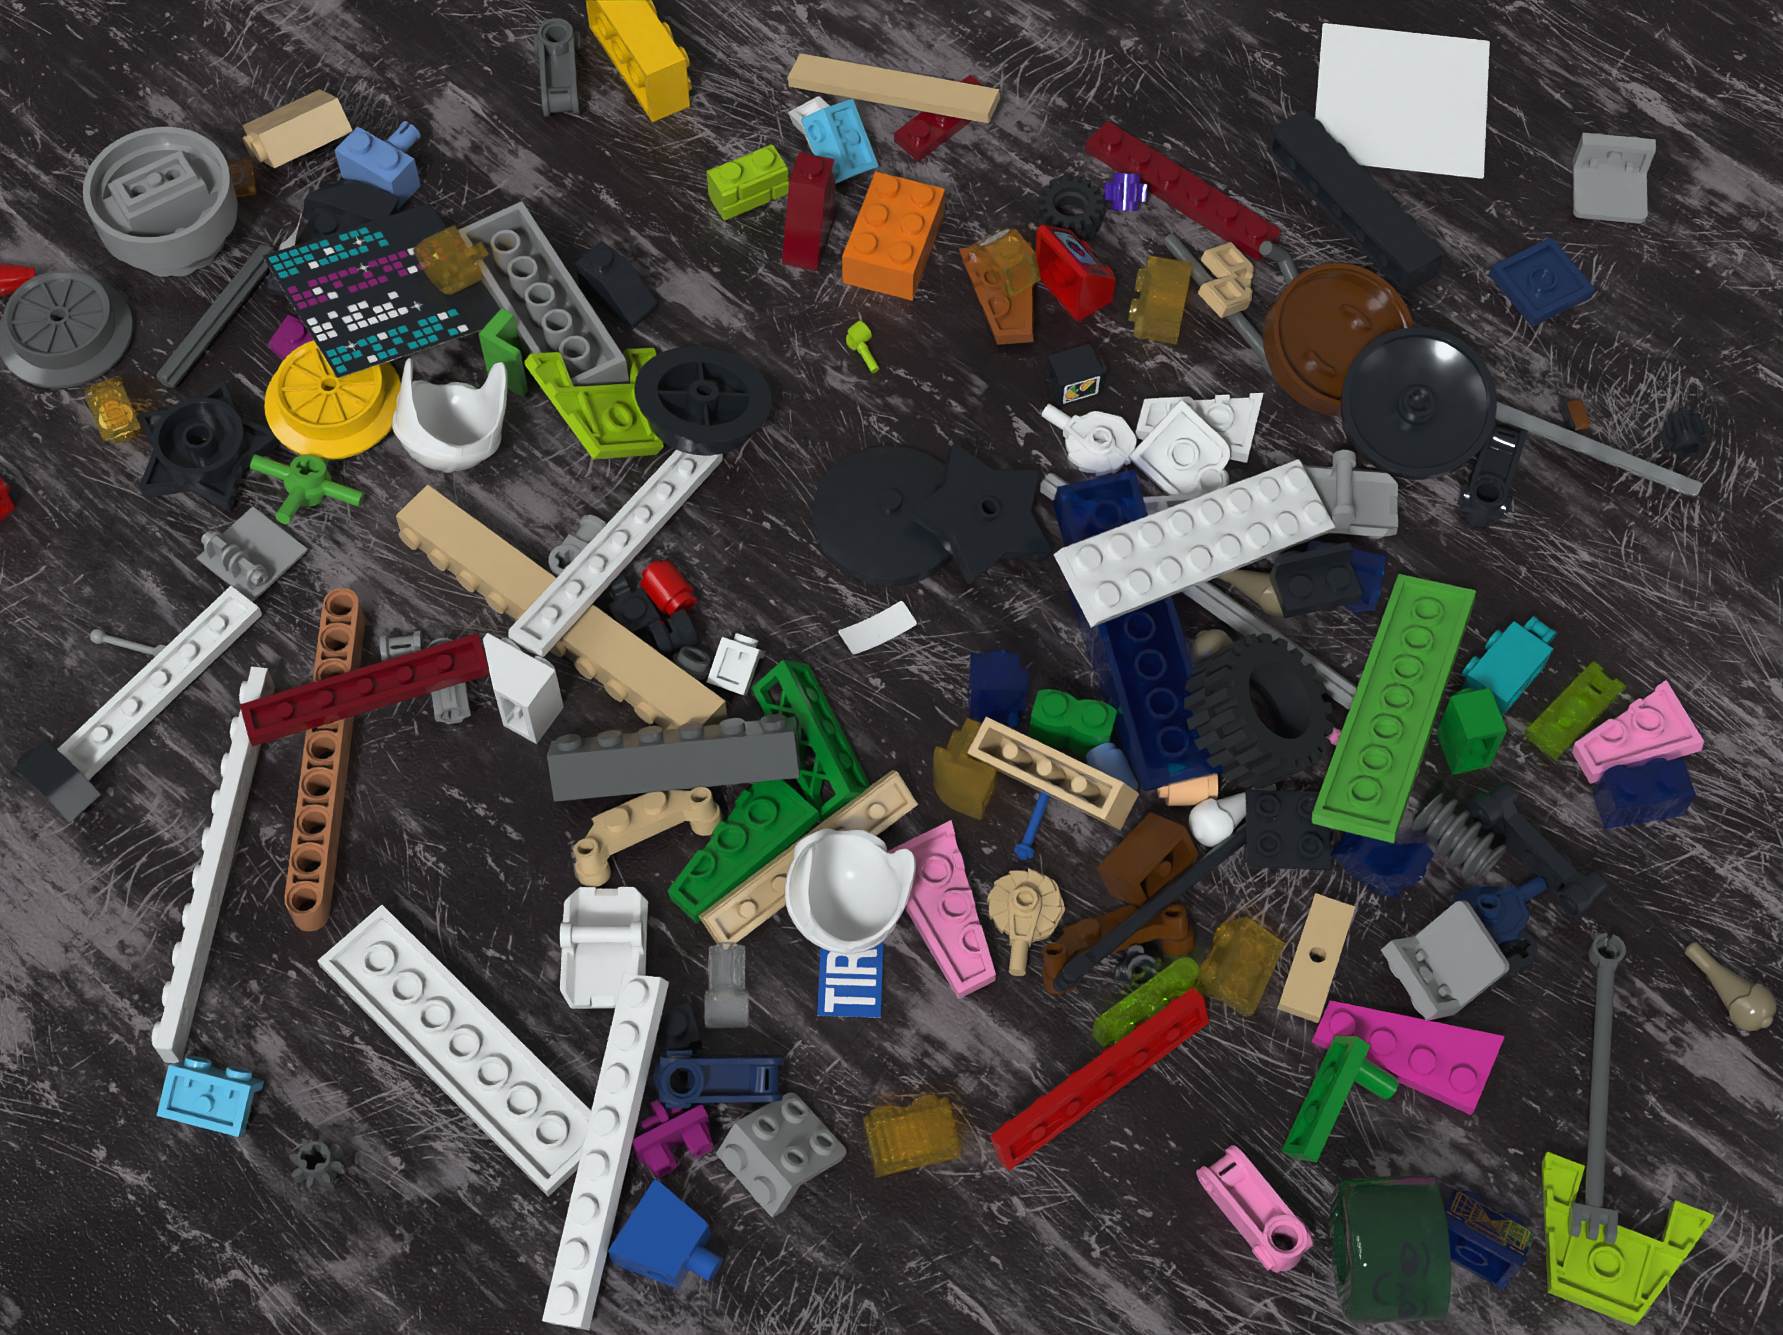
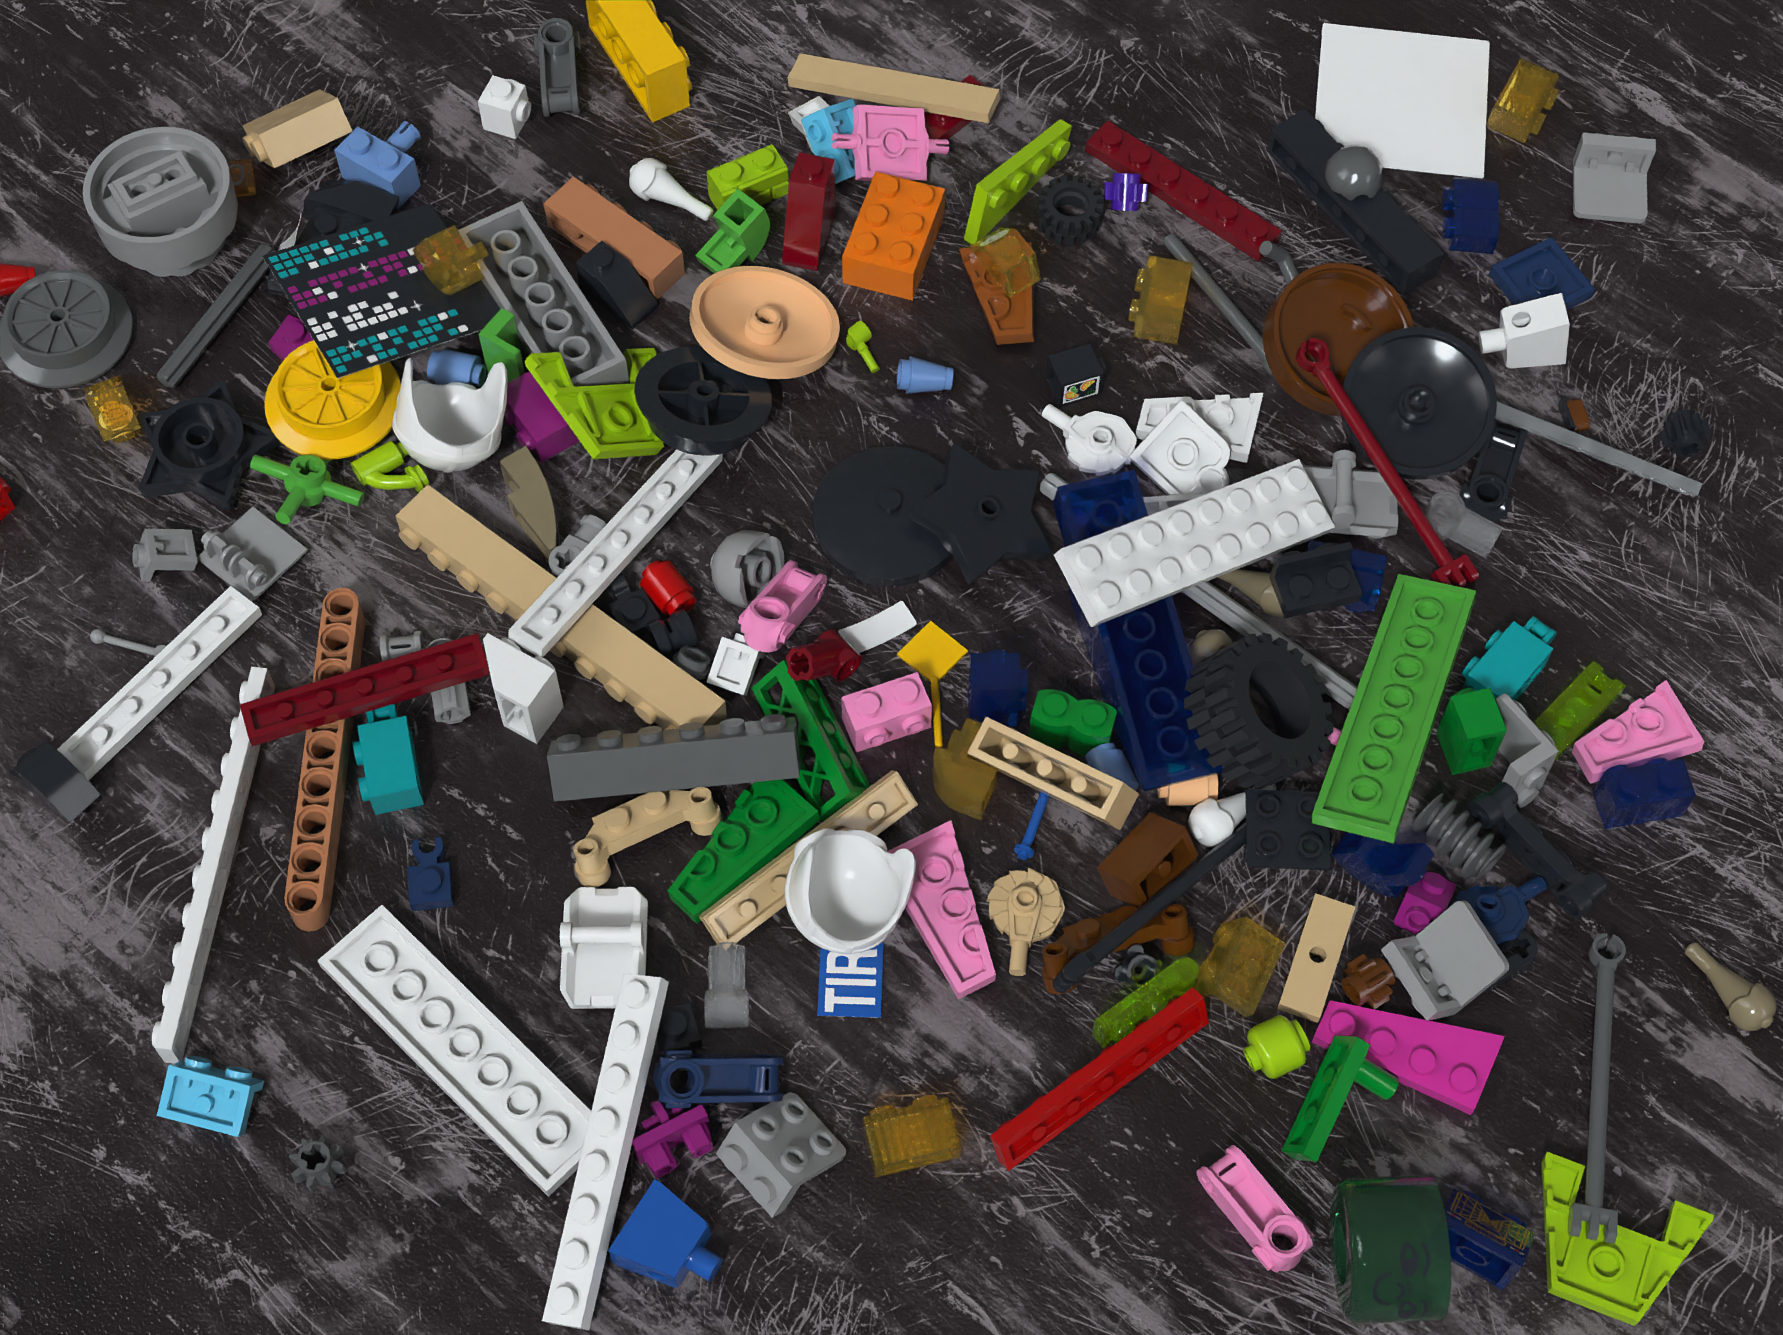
red slope [1033,225,1116,322] -> none
tan tile [1198,242,1254,318] -> none
none -> light grey bracket [132,529,198,582]
none -> lime plant [350,440,429,493]
none -> teal brick [353,704,424,815]
none -> dark blue plate [408,837,454,911]
none -> medium blue brick [427,349,486,388]
none -> white brick [478,75,531,139]
none -> dark tan slope [500,446,560,564]
none -> magenta brick [503,371,579,463]
none -> nougat brick [544,176,685,301]
none -> white piece [629,158,714,221]
none -> light nougat dish [689,266,840,379]
none -> bright green brick [695,189,770,274]
none -> light grey cylinder [710,530,784,608]
none -> bright pink piece [738,560,827,652]
none -> dark red piece [786,629,862,682]
none -> bright pink plate [831,105,949,183]
none -> bright pink brick [841,672,932,752]
none -> medium blue cone [897,356,953,394]
none -> yellow piece [897,621,968,748]
none -> lime wing [964,119,1072,246]
none -> lime head [1243,1015,1311,1079]
none -> dark red hinge [1296,338,1479,588]
none -> dark grey hair [1325,146,1382,201]
none -> reddish brown gear [1341,954,1395,1009]
none -> magenta bracket [1393,868,1457,935]
none -> clear piece [1424,491,1503,558]
none -> clear blue brick [1442,177,1499,254]
none -> white torso [1478,293,1570,368]
none -> clear yellow brick [1486,58,1560,143]
none -> light grey bracket [1495,693,1559,808]

